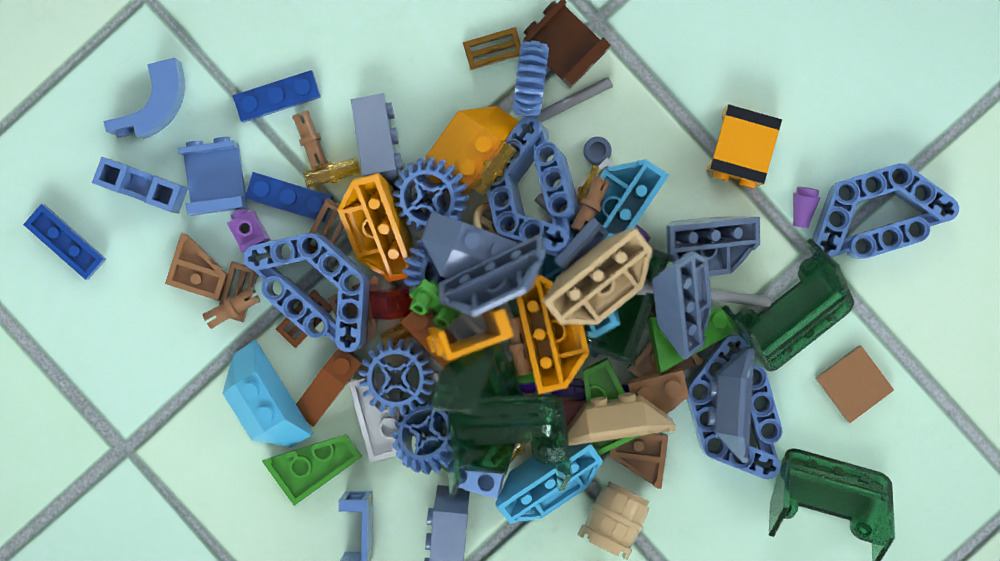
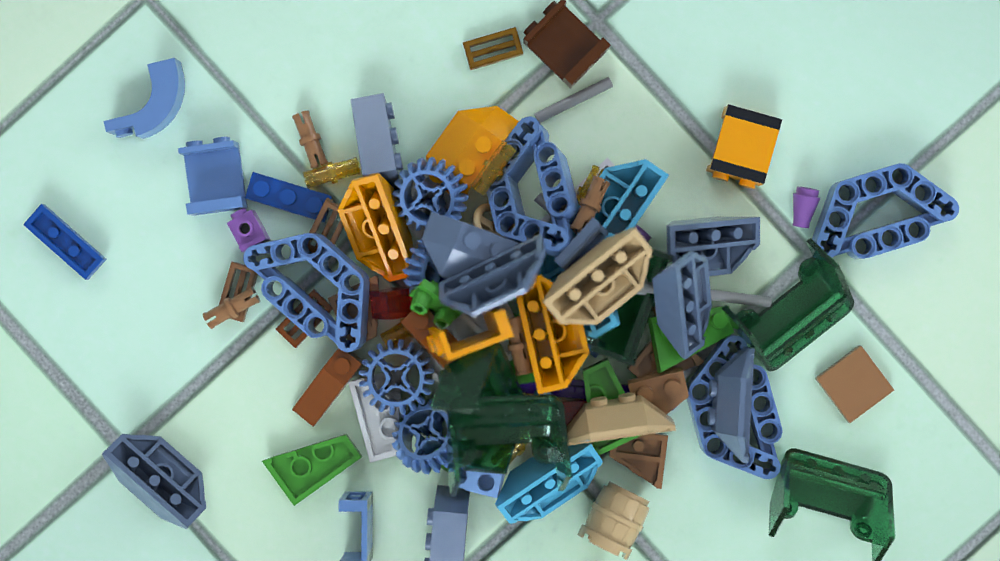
medium blue arch [92,157,188,214] -> none
medium nougat wing [165,233,228,301] -> none
medium azure wedge [222,340,314,448] -> none
blue plate [233,70,321,123] -> none
medium blue gear [513,41,549,117] -> none
sand blue tile [583,137,612,165] -> none
none -> sand blue wedge [102,434,206,529]

